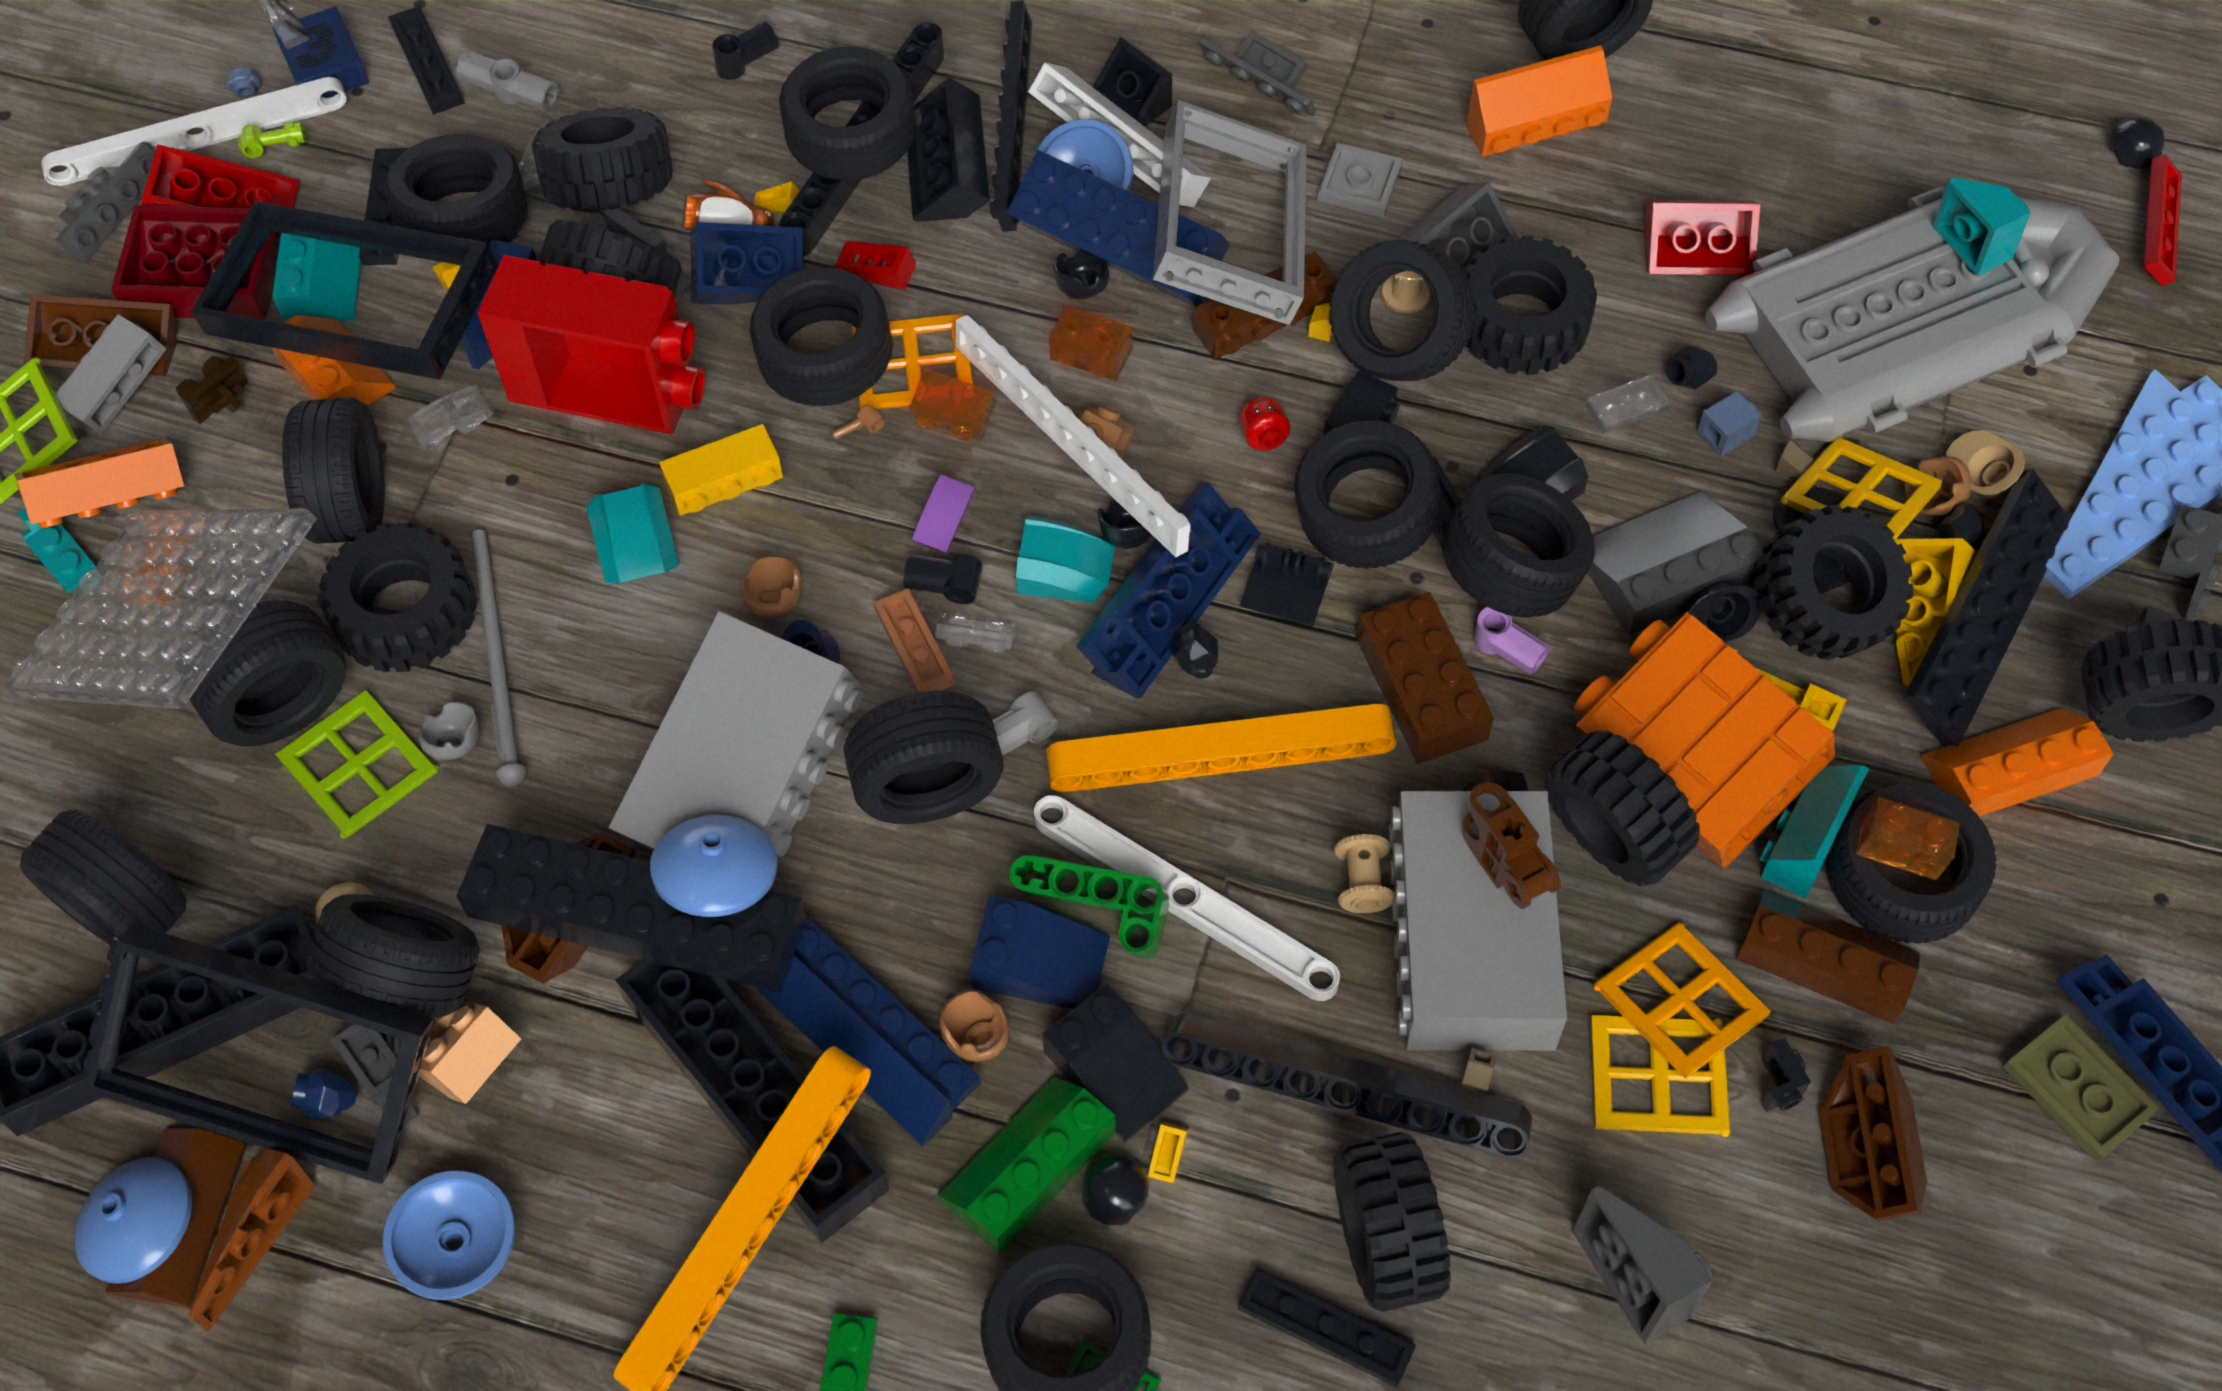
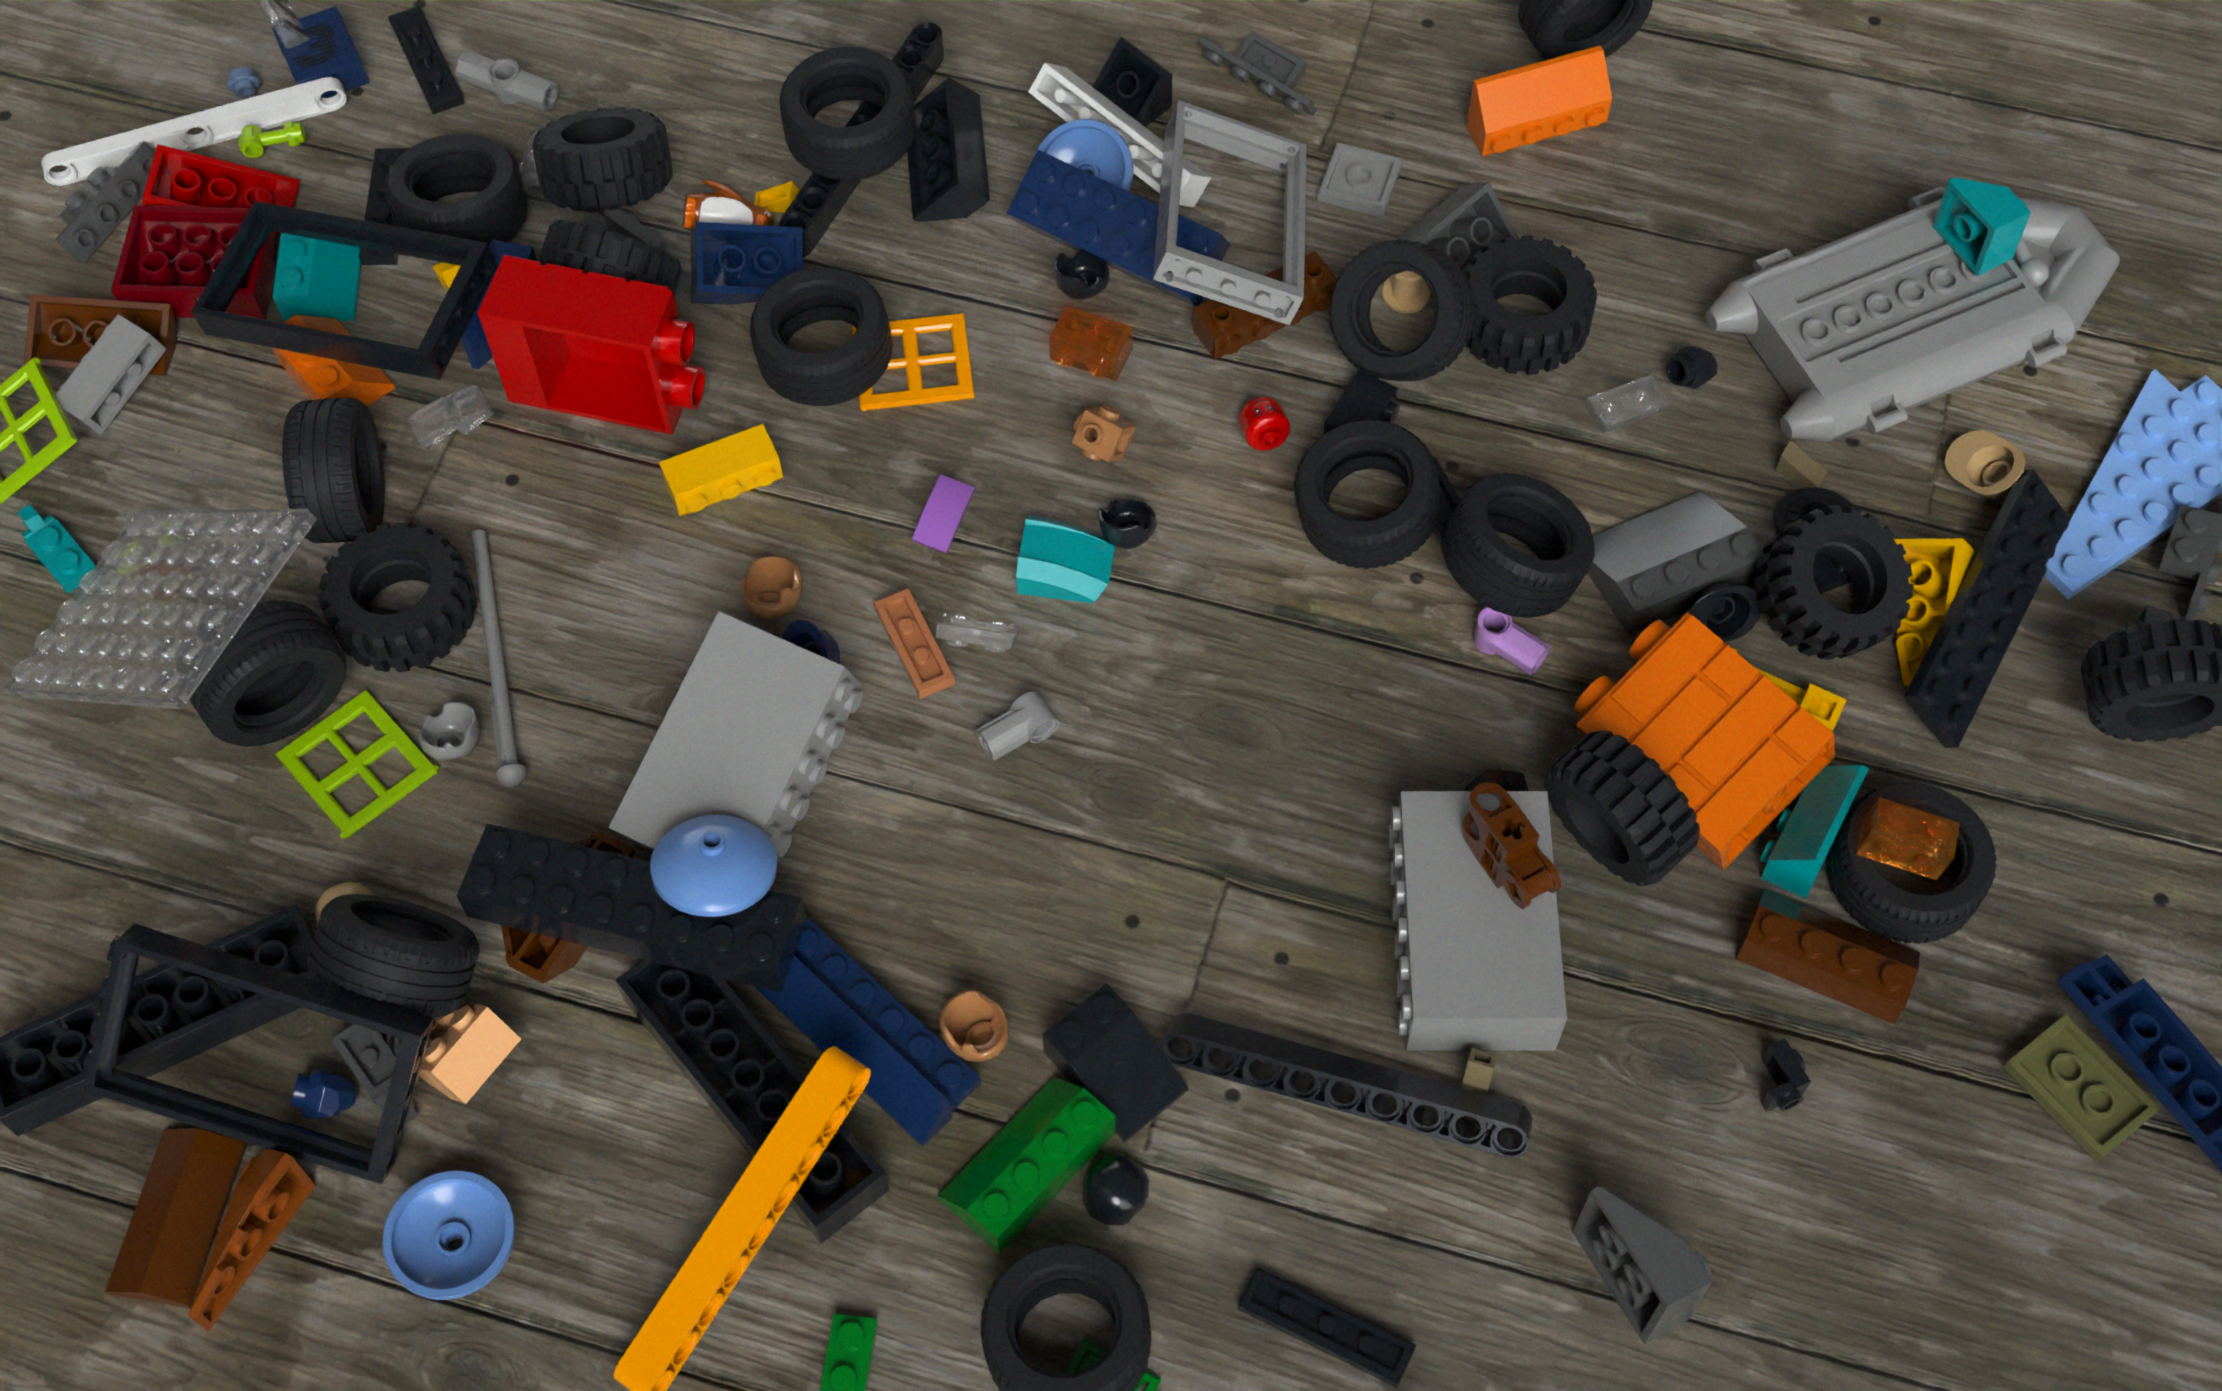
orange slope [14,437,184,528] -> none
black tyre [20,809,187,945] -> none
medium blue dish [74,1157,193,1284] -> none
dark brown hips [176,356,248,424] -> none
teal slope [586,483,679,583] -> none
black piece [713,21,779,80] -> none
medium nougat hand [832,405,885,439] -> none
red slope [834,241,916,289] -> none
black tyre [843,691,1004,824] -> none
black piece [904,554,983,605] -> none
clear orange brick [909,369,996,442] -> none
white plate [956,315,1190,557] -> none
dark blue slope [970,895,1110,1009] -> none
black plate [990,0,1033,232] -> none
green beam [1009,855,1169,959] -> none
white beam [1034,795,1340,1001] -> none
light orange beam [1046,704,1397,792] -> none
dark blue slope [1076,482,1261,698] -> none
yellow piece [1148,1122,1190,1183] -> none
black rock [1172,623,1218,679] -> none
black hinge [1240,542,1334,627] -> none
yellow piece [1308,303,1334,342] -> none
black tyre [1333,1132,1451,1312] -> none
tan hose [1334,834,1395,913] -> none
reddish brown brick [1356,592,1494,764] -> none
black slope [1478,425,1589,501] -> none
yellow window [1590,1015,1730,1137] -> none
light orange window [1593,922,1771,1079] -> none
red slope [1644,199,1760,275] -> none
sand blue brick [1697,391,1761,457] -> none
yellow window [1781,437,1942,541] -> none
reddish brown wedge [1819,1046,1927,1221] -> none
medium nougat hair [1904,456,1972,516] -> none
orange slope [1921,708,2114,817] -> none
black rock [1938,502,1986,549] -> none
black hair [2109,116,2165,169] -> none
red plate [2142,154,2182,286] -> none

